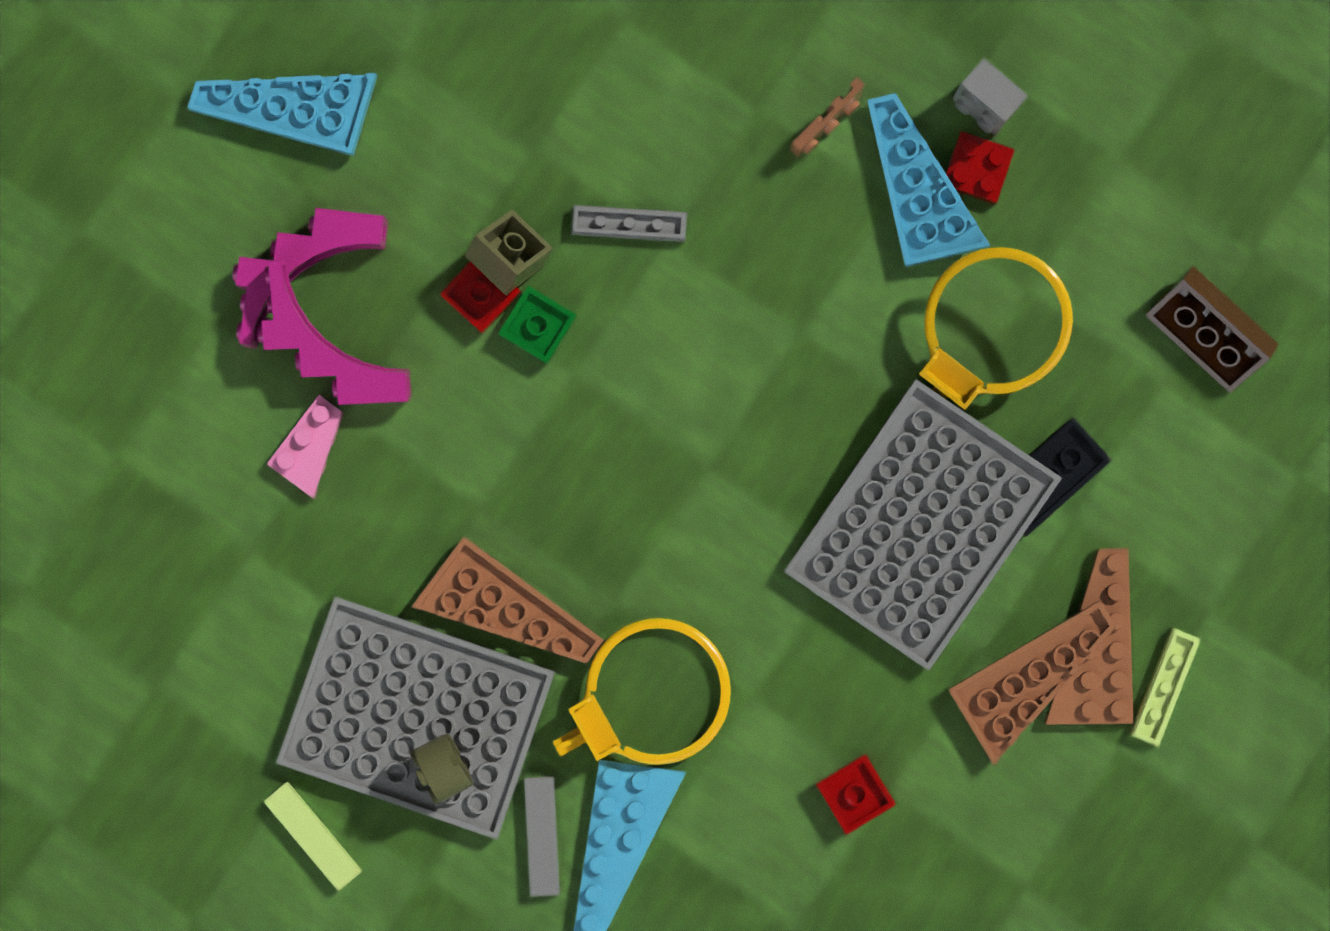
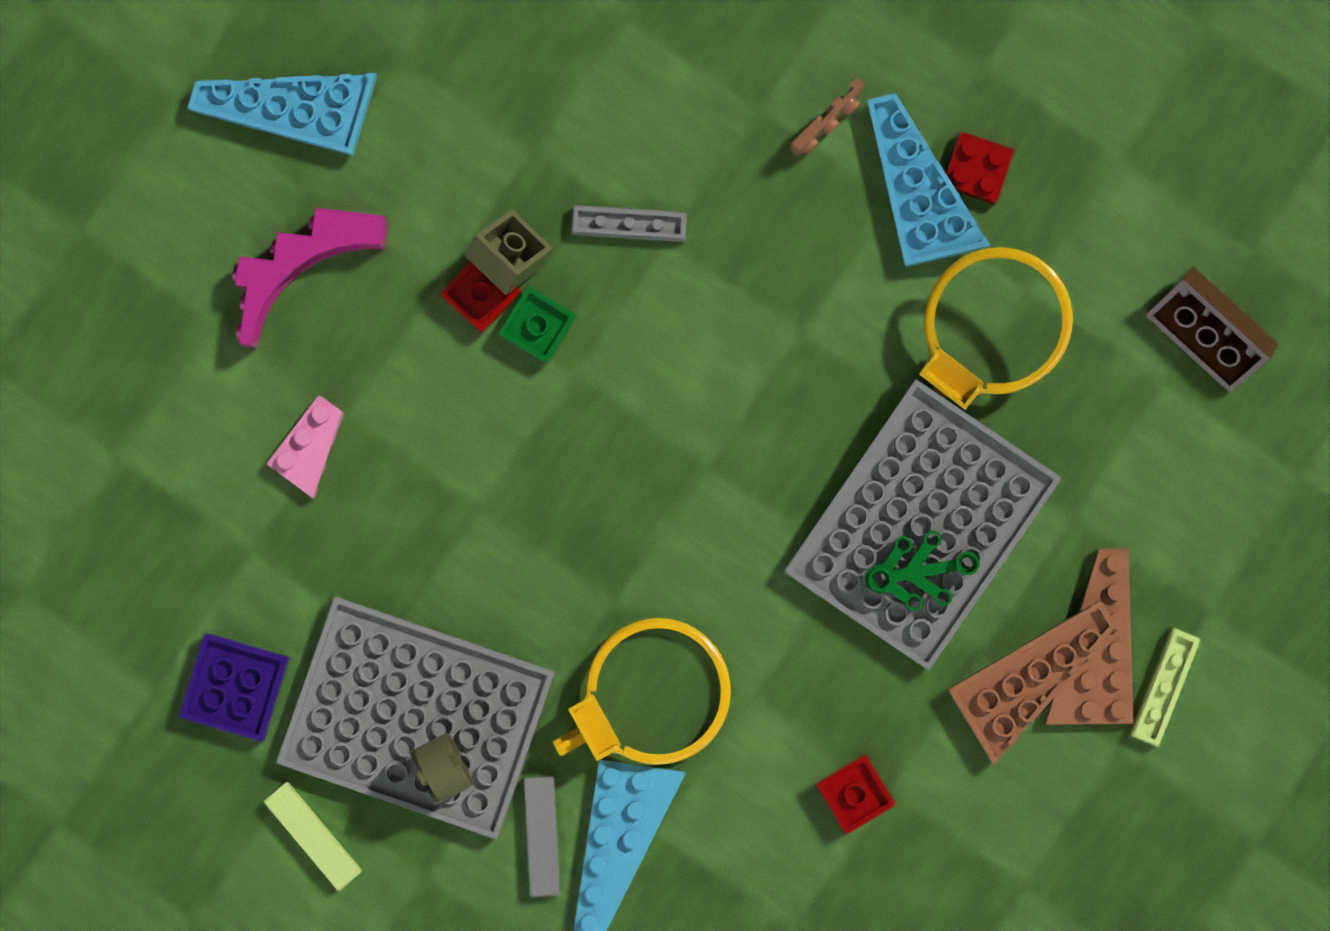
dark pink arch [258,259,411,405] -> none
nougat wing [412,537,604,664] -> none
light grey brick [952,58,1028,136] -> none
black tile [1023,417,1112,537] -> none
none -> dark purple plate [179,633,290,742]
none -> green plant [865,530,980,611]

